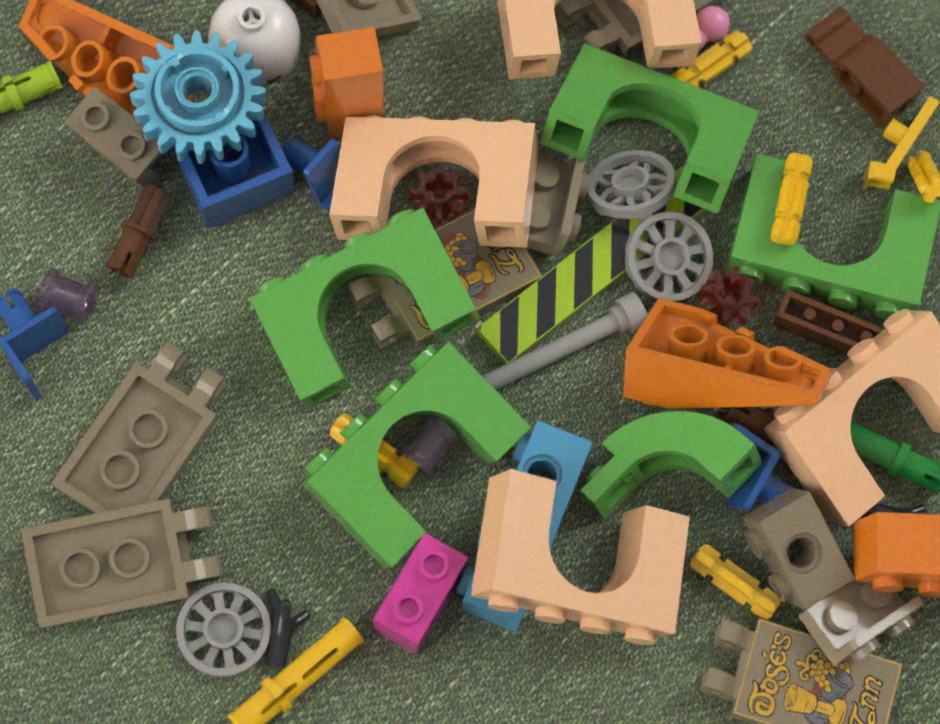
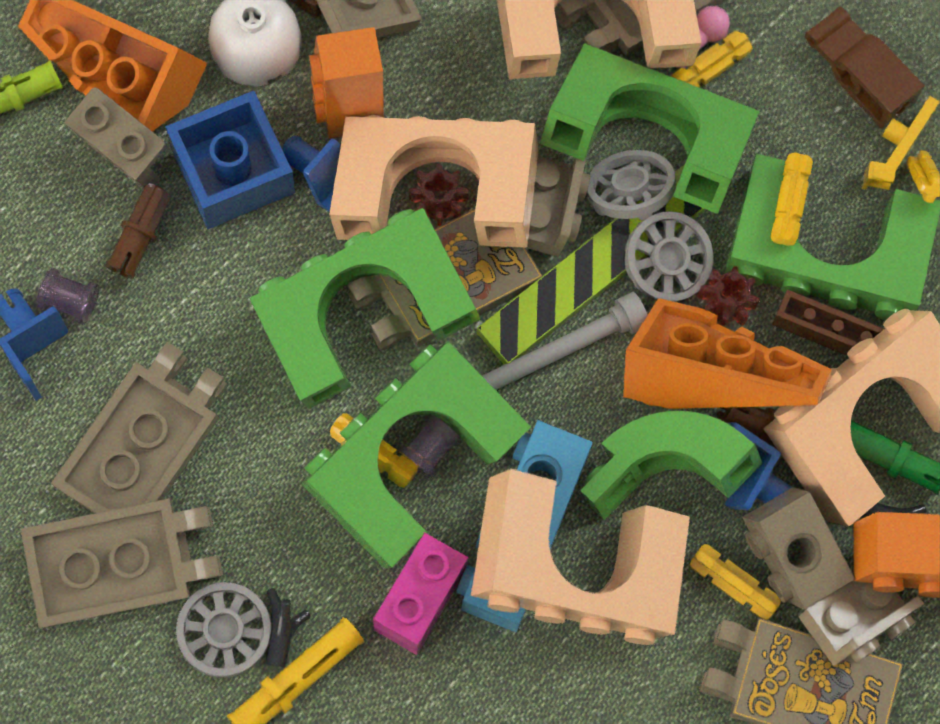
medium azure gear [130,30,267,164] -> none

